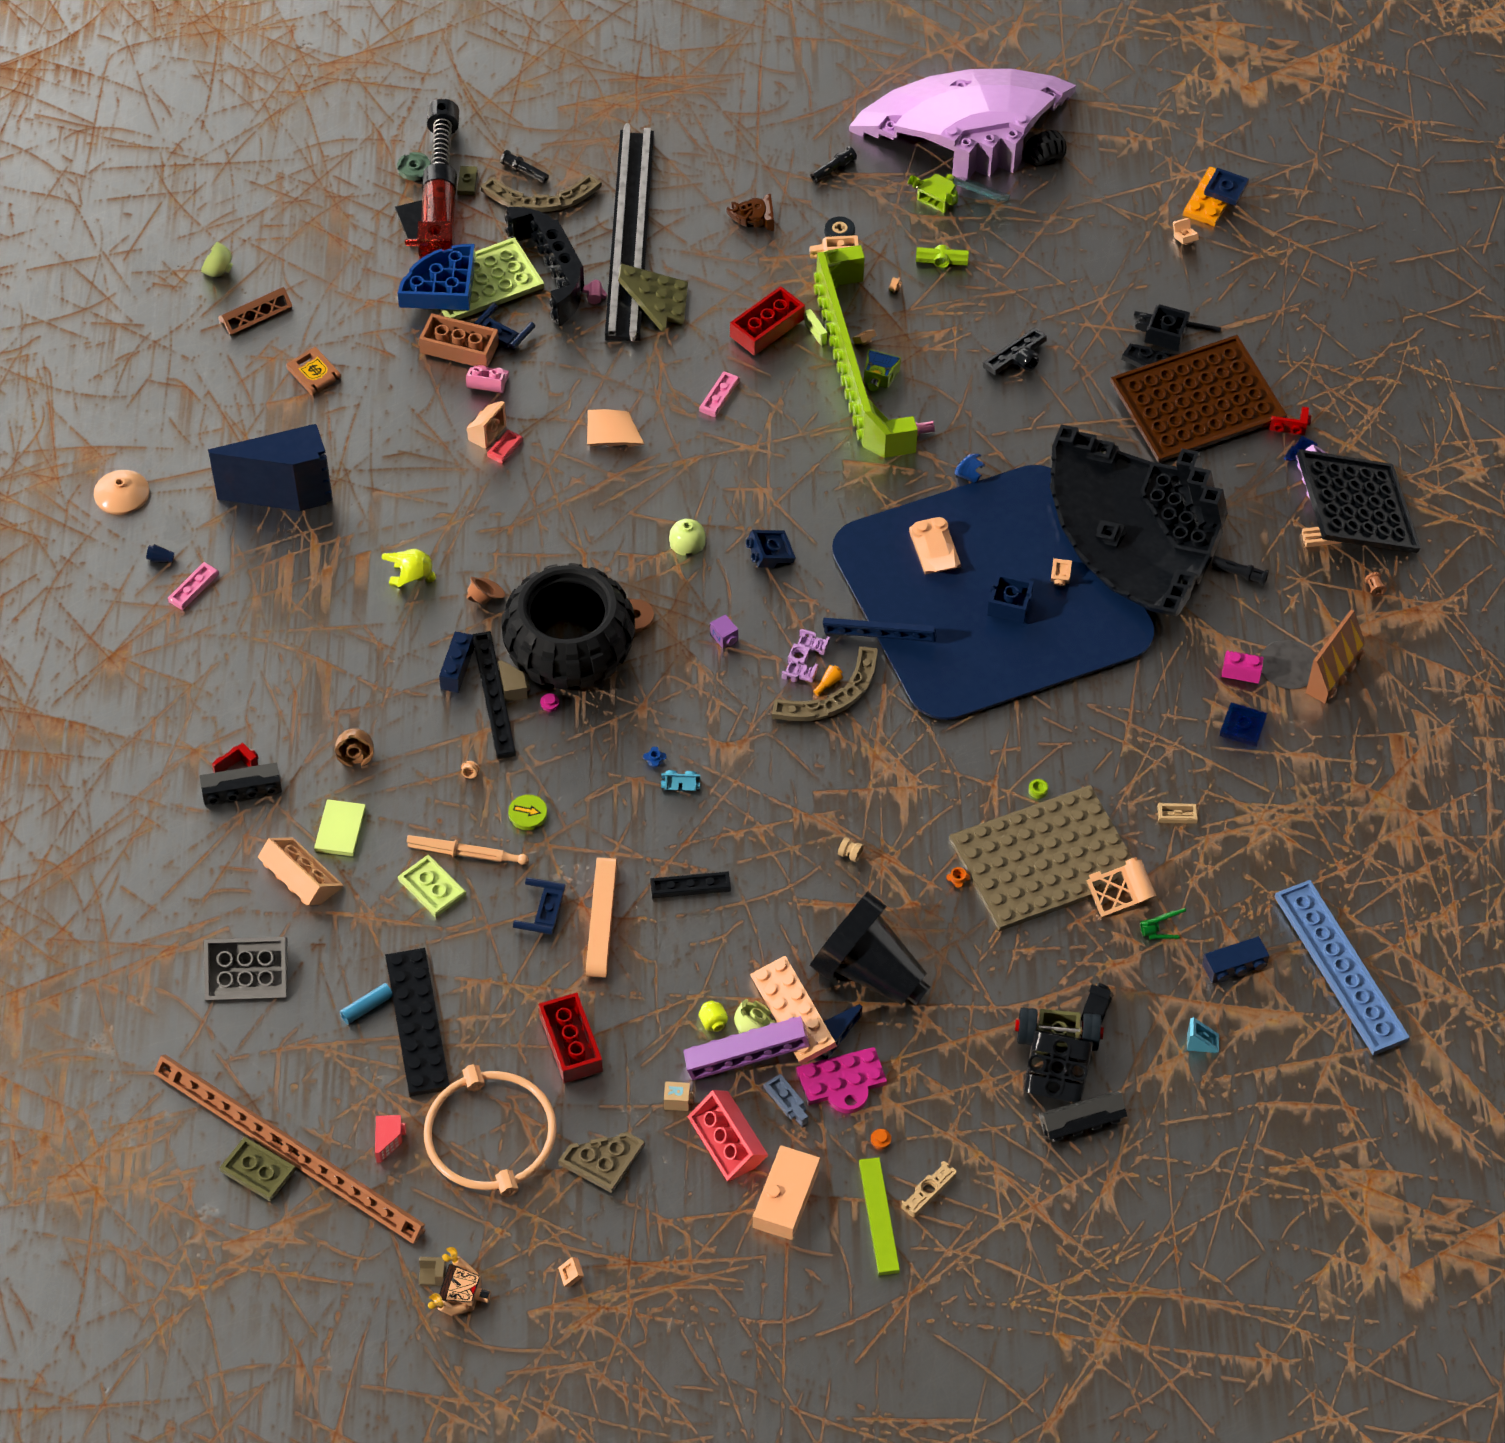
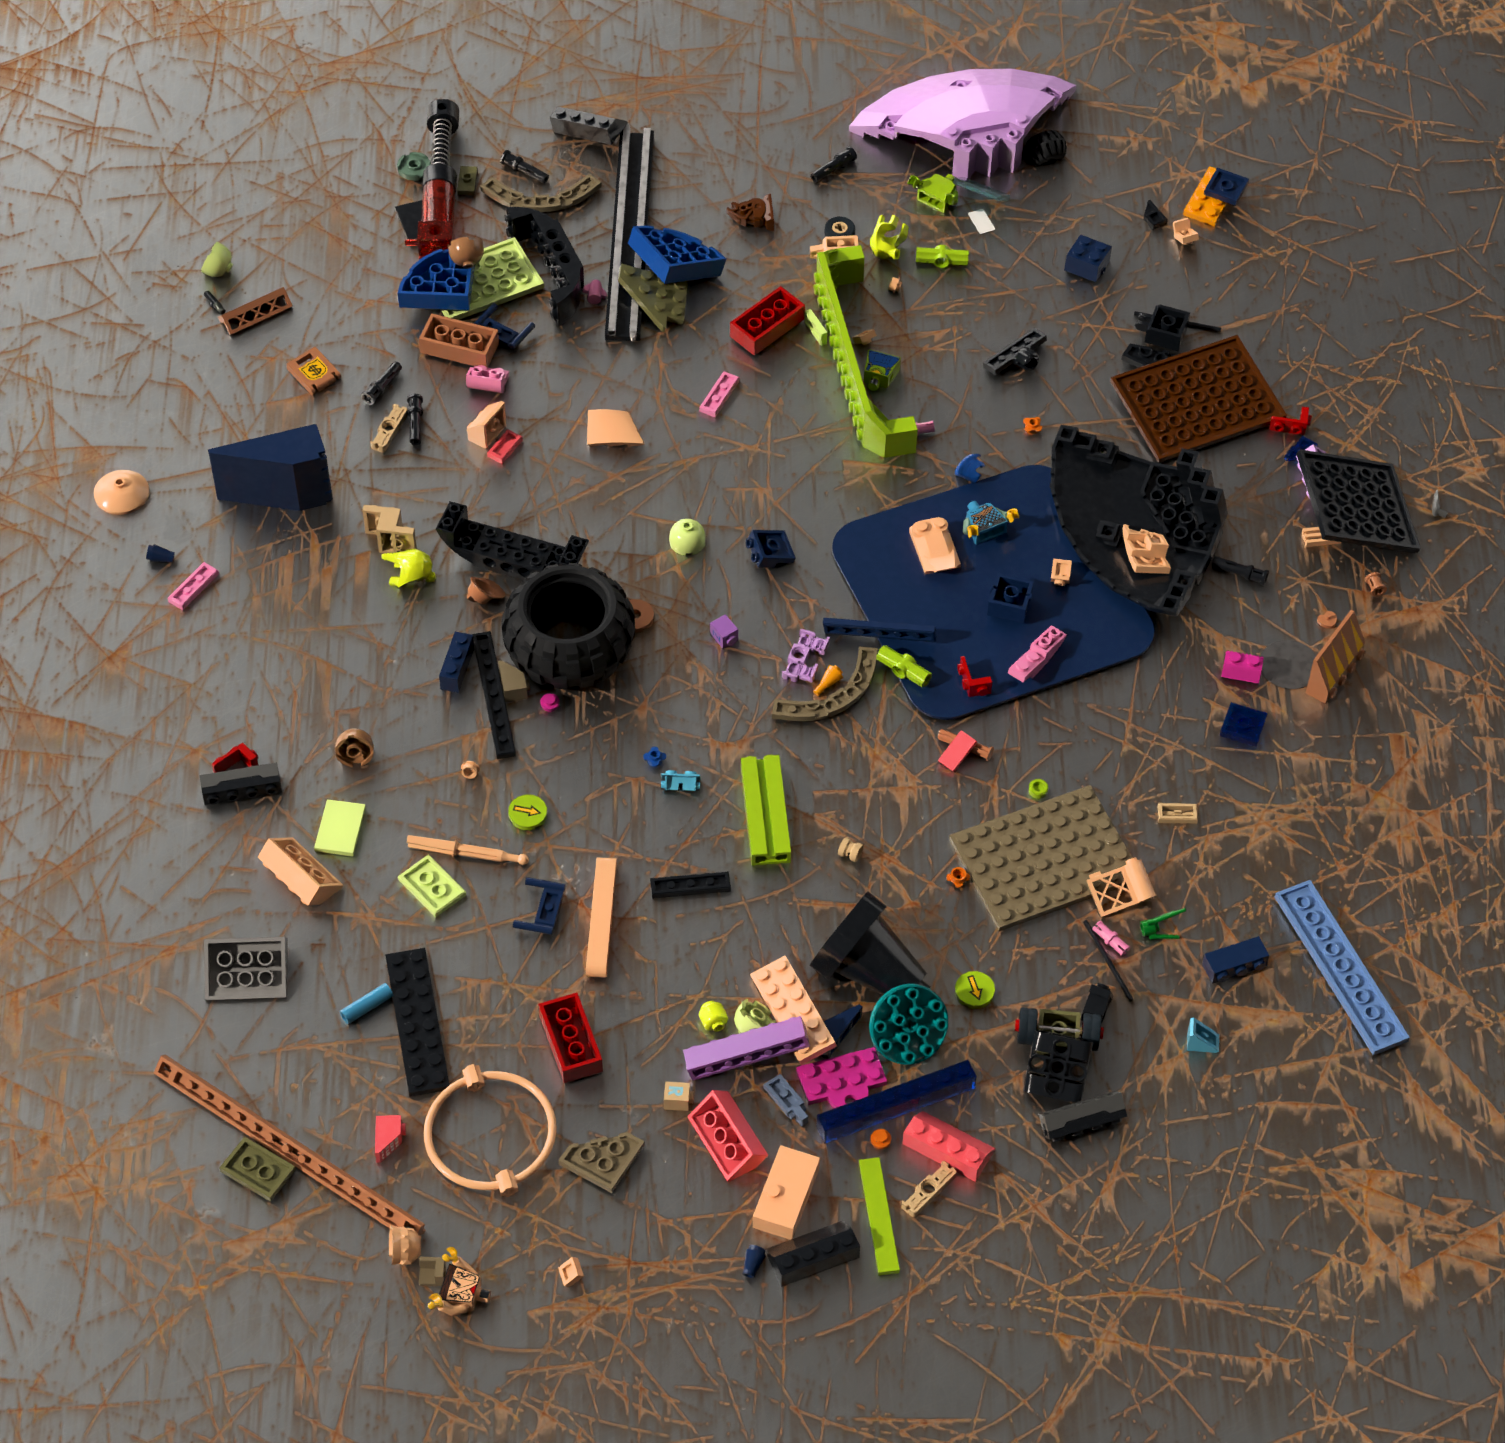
none -> piece [204,291,226,314]
none -> black pin [361,361,402,405]
none -> tan bracket [362,505,417,554]
none -> tan piece [370,404,408,453]
none -> light nougat helmet [389,1225,421,1265]
none -> black pin [407,394,423,445]
none -> black slope [436,501,589,580]
none -> medium nougat cylinder [448,237,484,269]
none -> black slope [550,107,628,145]
none -> blue brick [628,226,726,284]
none -> lime brick [741,755,791,866]
none -> dark blue cone [742,1245,766,1278]
none -> black slope [765,1221,860,1287]
none -> clear blue brick [816,1060,977,1144]
none -> teal bracket [869,984,948,1065]
none -> neon yellow piece [870,215,909,259]
none -> lime piece [876,645,932,687]
none -> coral slope [903,1111,996,1182]
none -> nougat axle [938,729,994,761]
none -> coral tile [938,730,977,773]
none -> lime tile [955,971,995,1009]
none -> red bracket [957,656,992,697]
none -> torso [963,501,1020,545]
none -> white sticker [968,209,995,234]
none -> bright pink slope [1008,625,1067,683]
none -> orange plate [1023,417,1042,434]
none -> dark blue brick [1064,235,1112,282]
none -> black axle [1083,920,1134,1002]
none -> bright pink pin [1092,921,1130,956]
none -> light nougat slope [1122,524,1171,574]
none -> black tile [1143,200,1168,230]
none -> nougat piece [1317,611,1337,629]
none -> dark grey bar [1432,490,1448,518]

